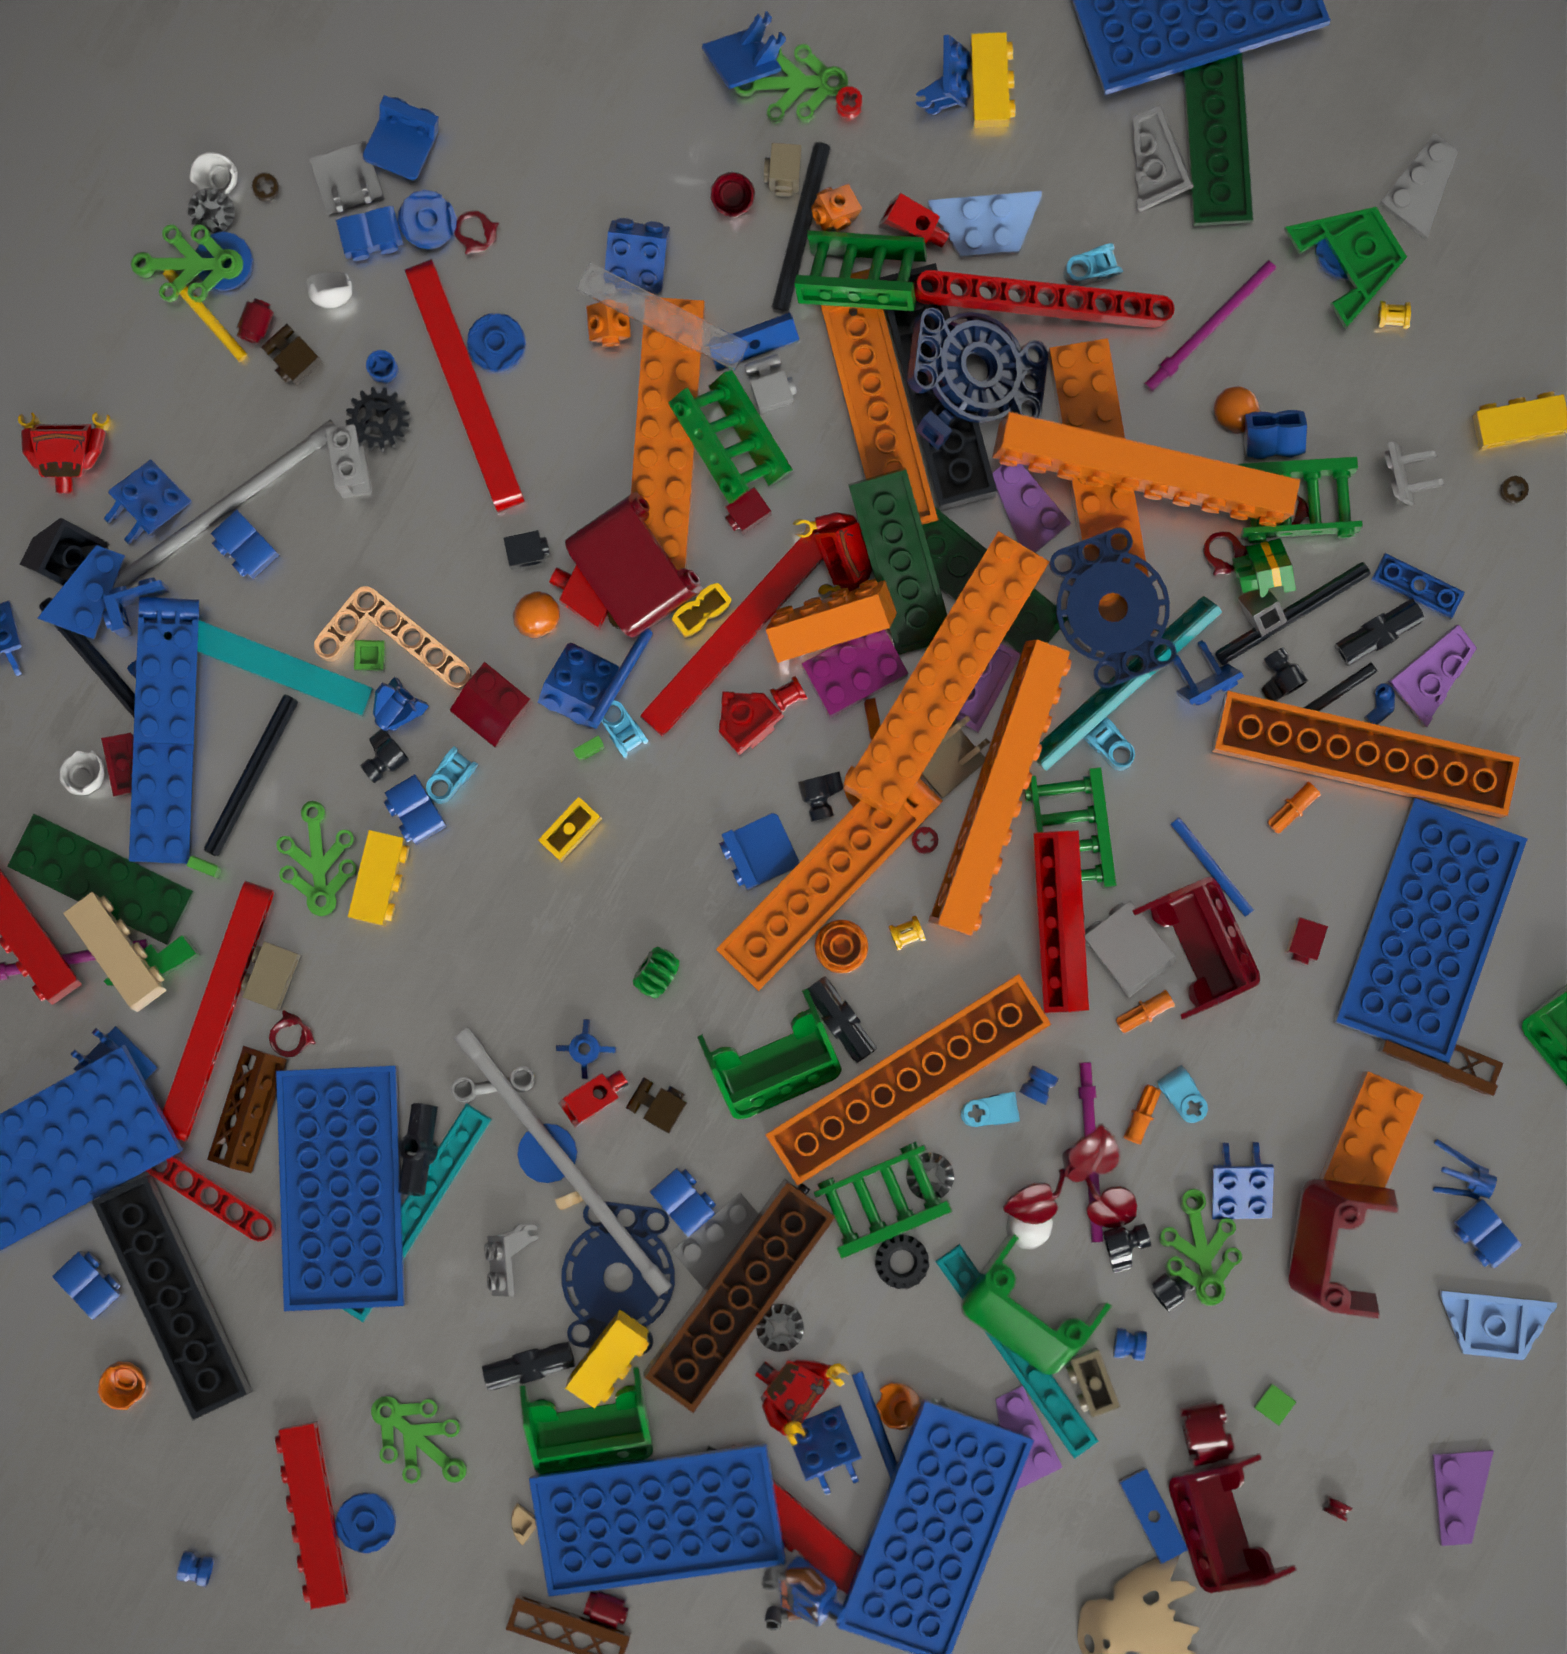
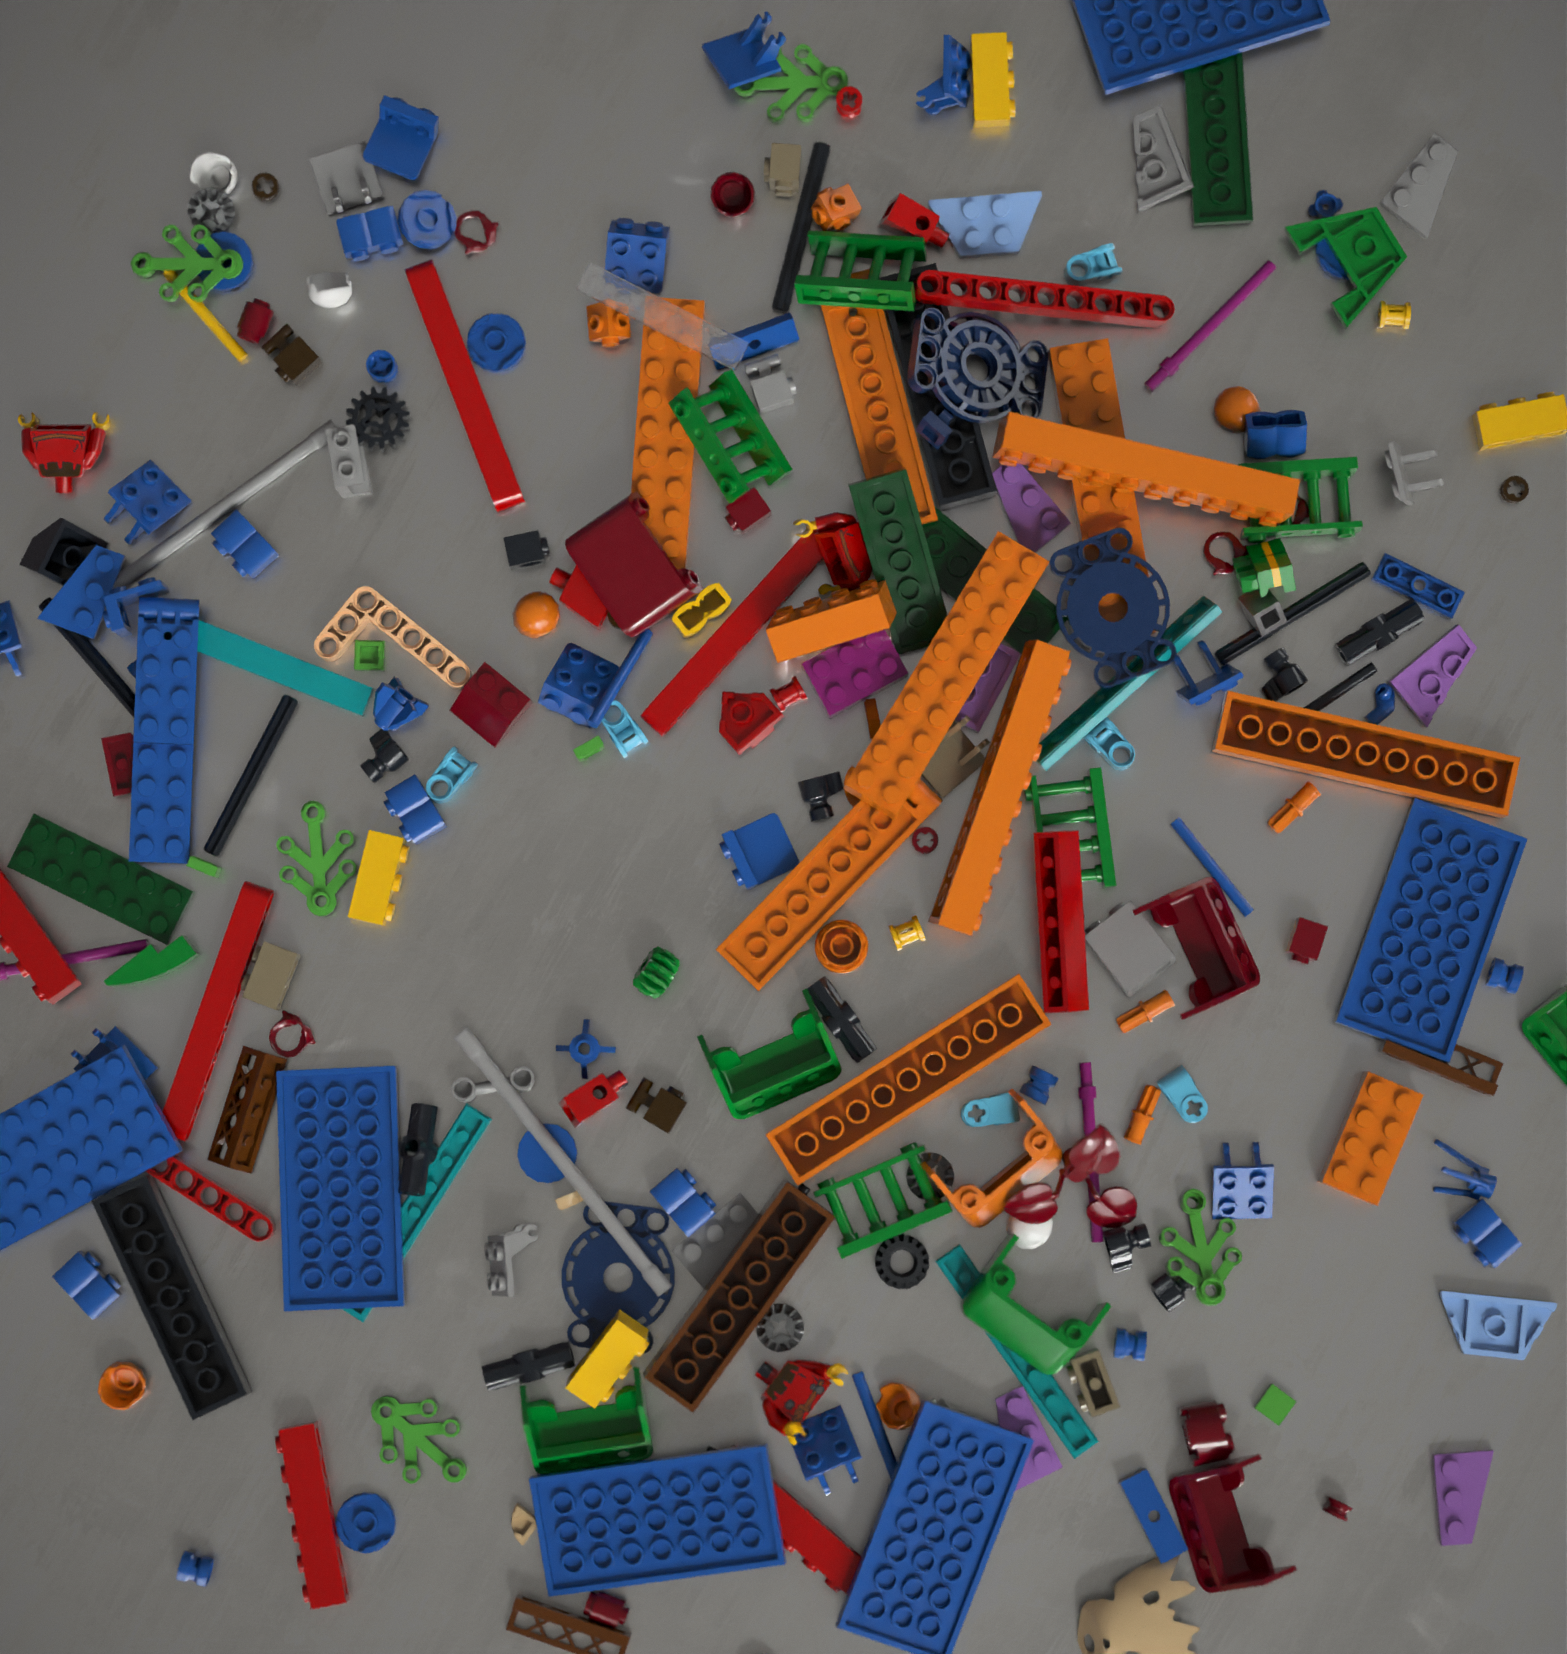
white hair [59,750,104,795] -> none
tan brick [63,892,167,1012] -> none
yellow brick [538,797,602,863] -> none
torso [762,1555,848,1630] -> none
dark red windscreen [1288,1179,1398,1319] -> none
none -> orange windscreen [920,1088,1063,1228]
none -> blue plate [1308,190,1343,219]
none -> blue wheel [1485,957,1524,994]

